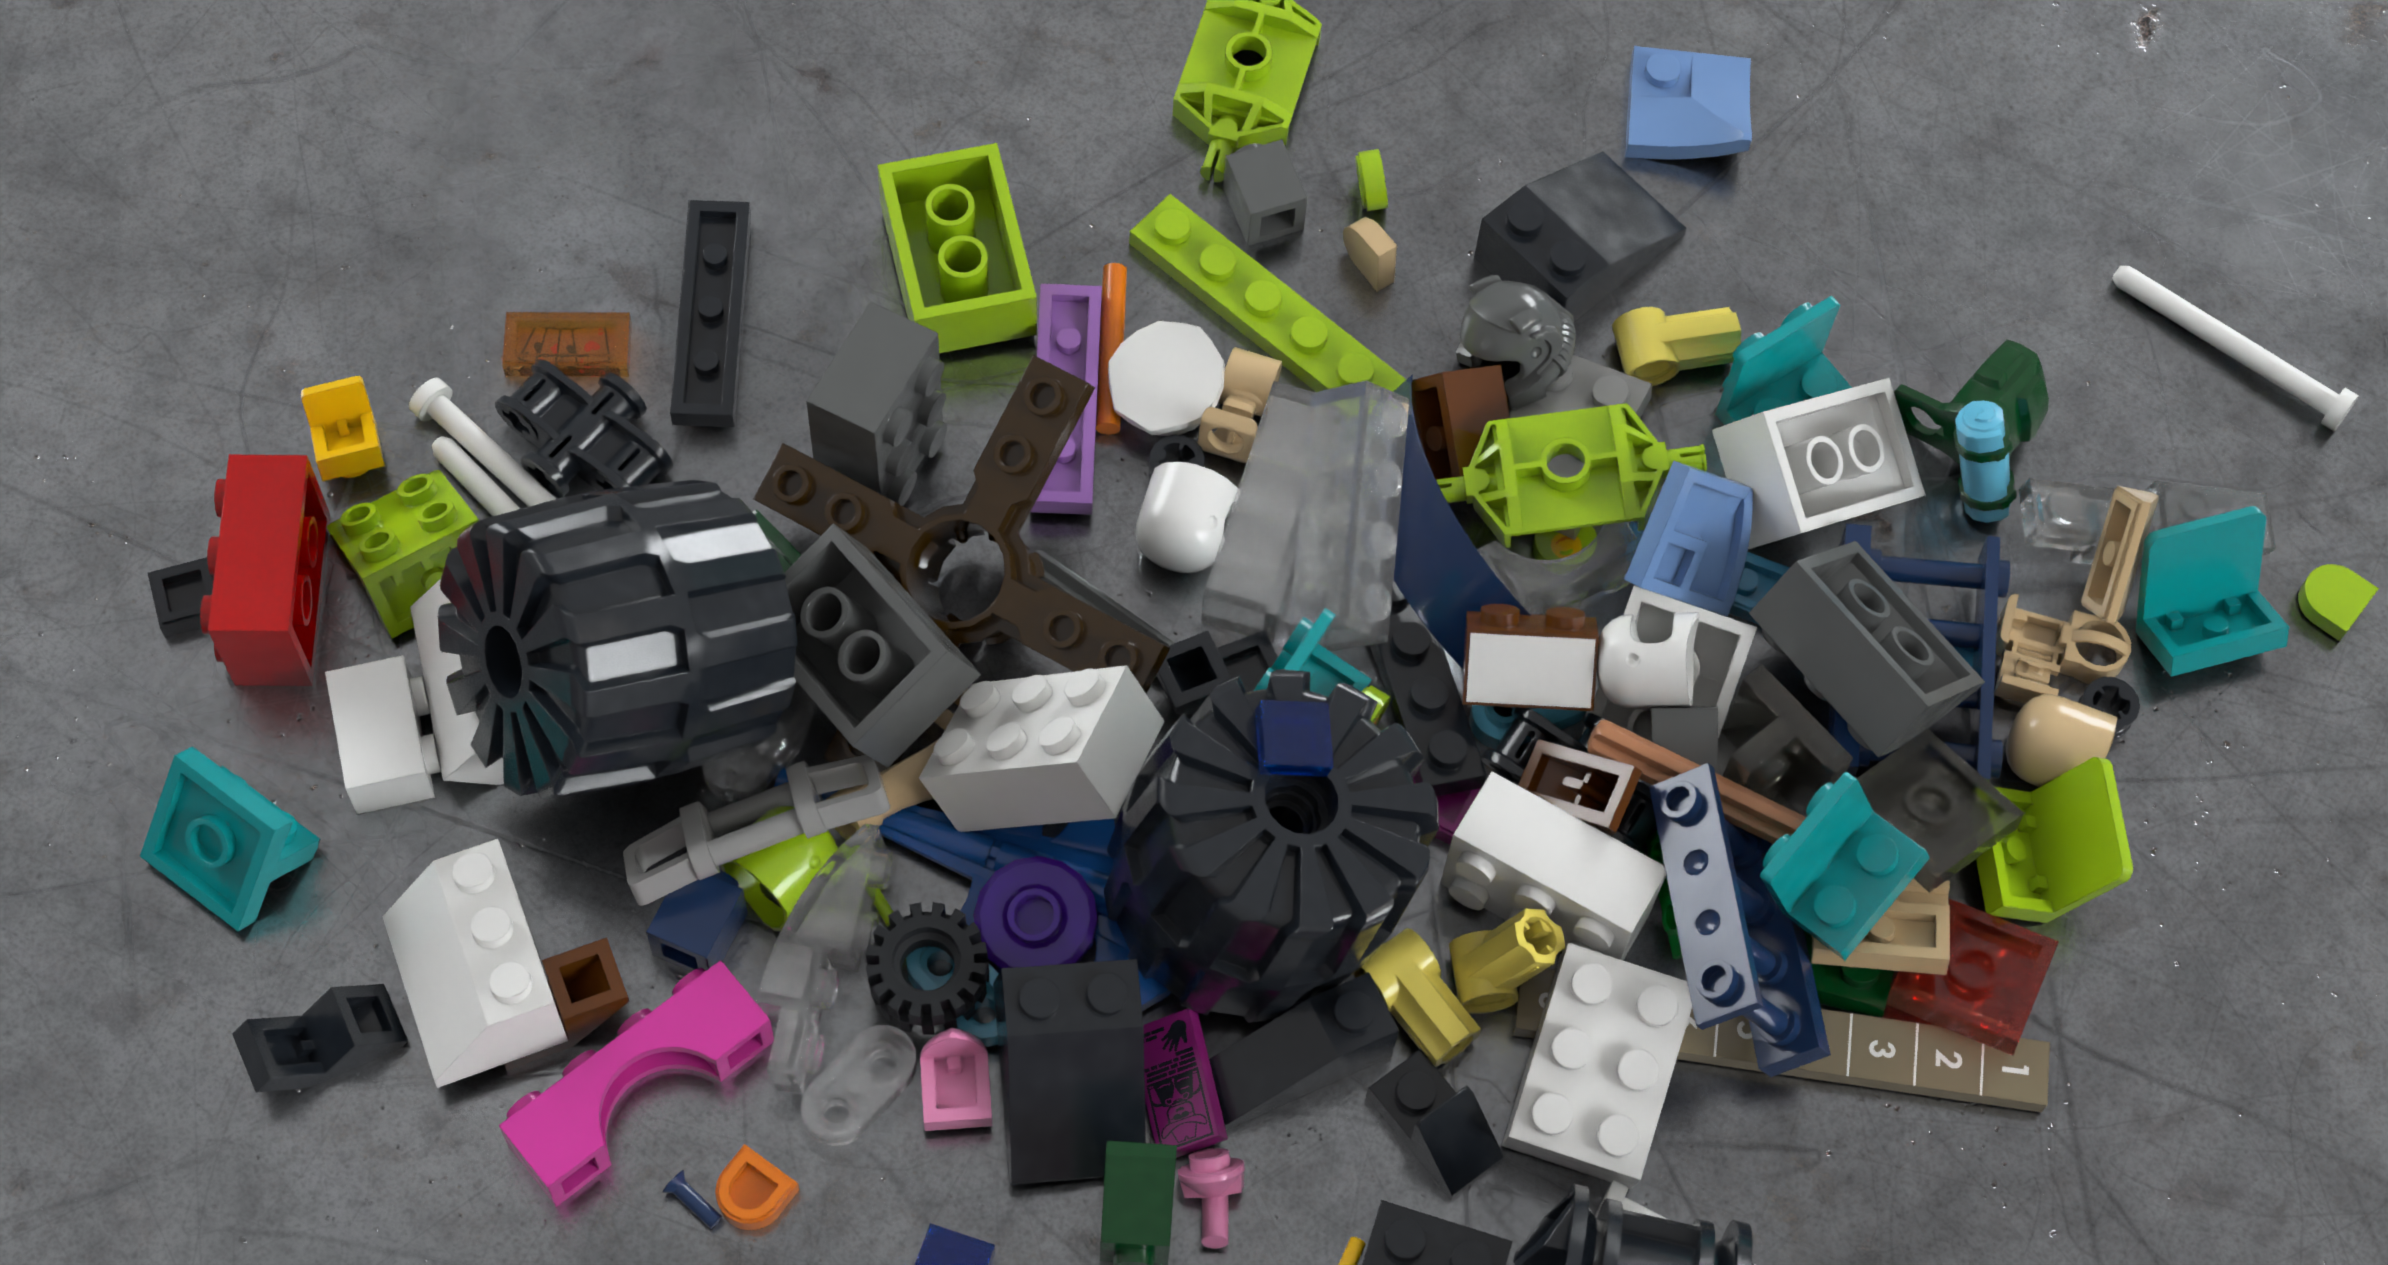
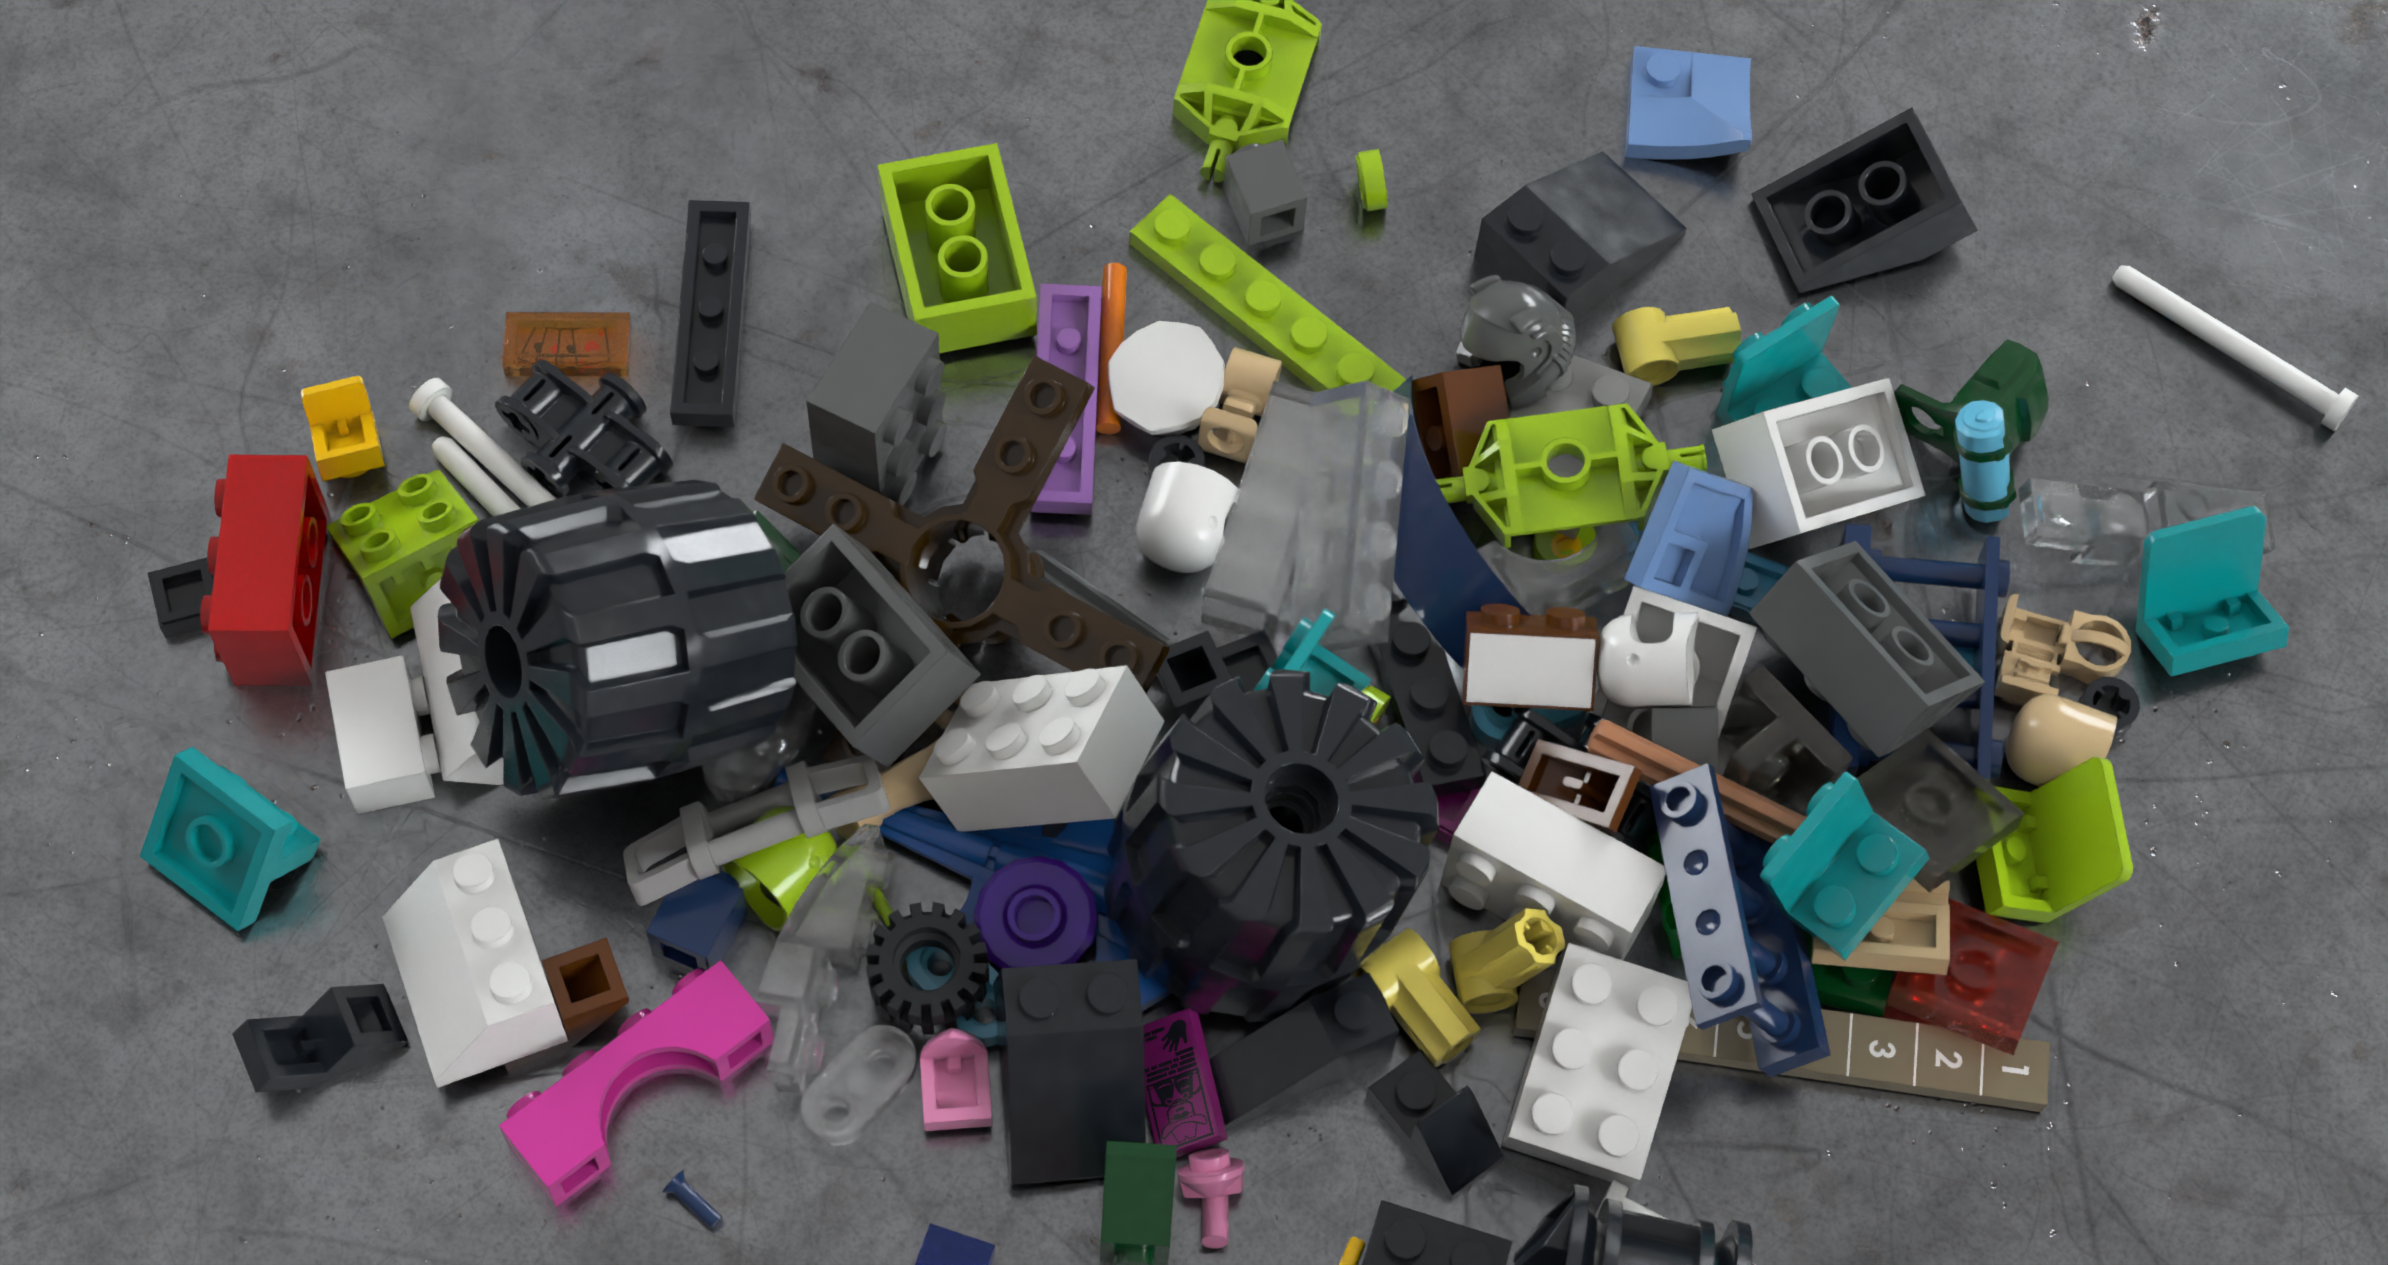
orange tile [715,1144,800,1230] -> none
clear blue tile [1255,700,1334,776] -> none
tan tile [1343,217,1397,292] -> none
tan slope [2081,485,2159,624] -> none
lime tile [2298,564,2379,641] -> none
none -> black slope [1751,107,1978,293]

